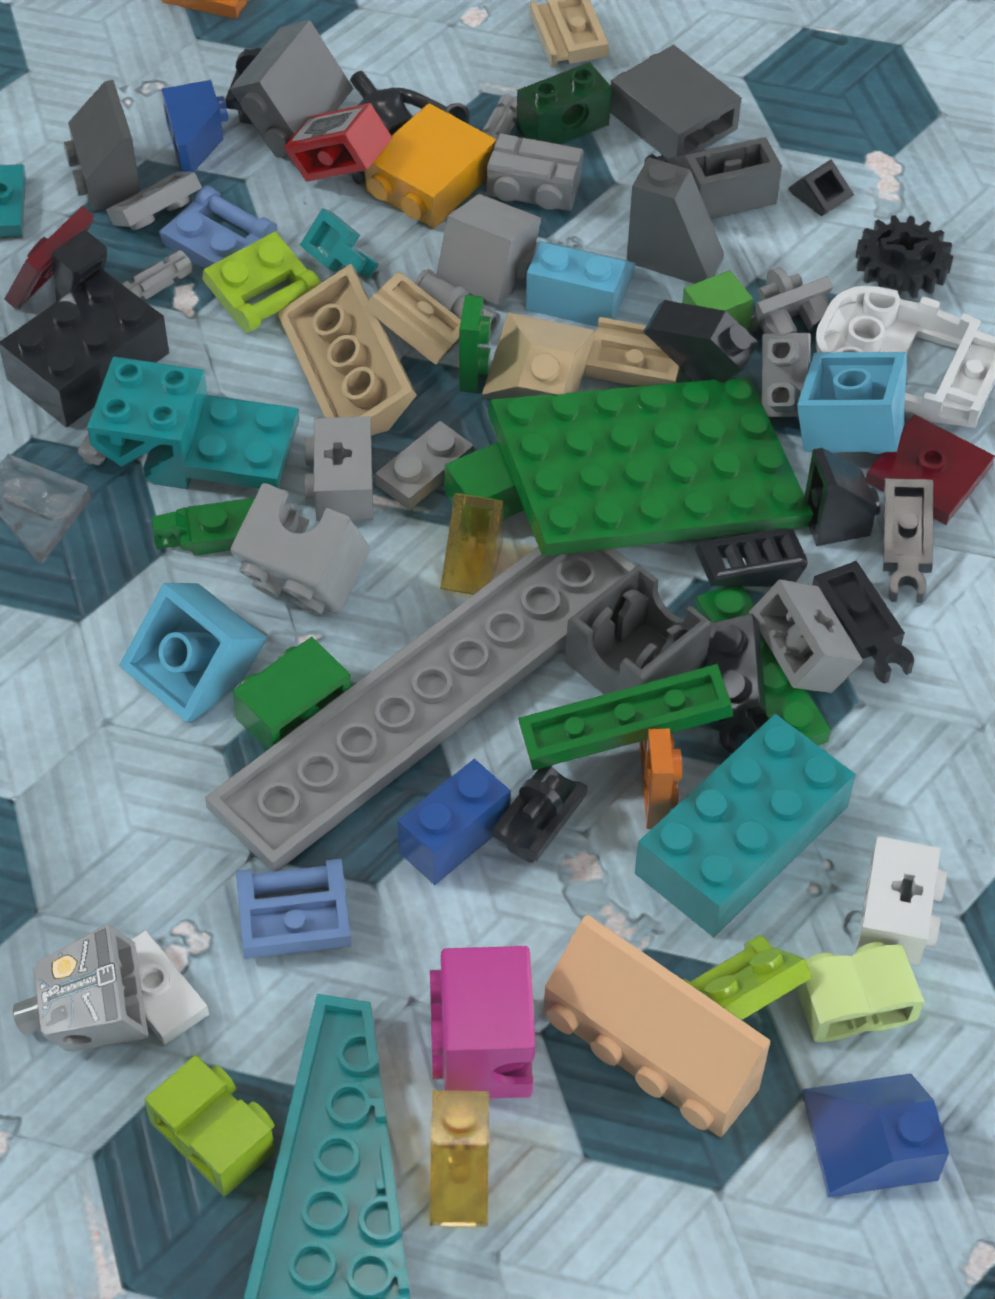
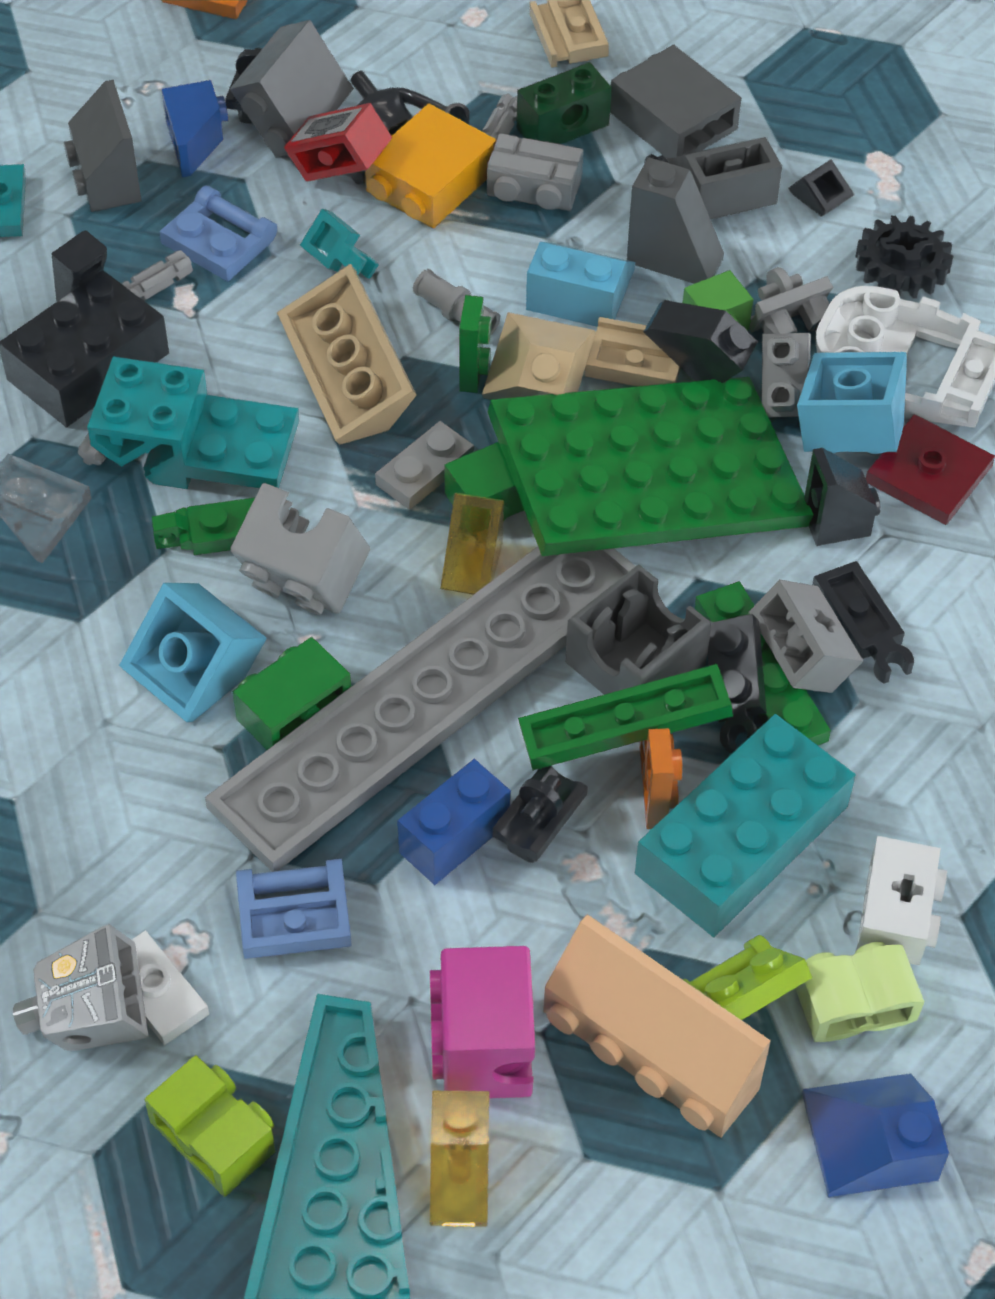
dark red plate [4,206,94,309] -> none
light grey plate [106,172,202,230] -> none
lime plate [202,231,321,333] -> none
light grey brick [305,416,373,521] -> none
tan plate [364,271,461,365] -> none
light grey plate [436,194,541,305] -> none
black slope [695,529,808,587] -> none
plate [883,478,933,603] -> none

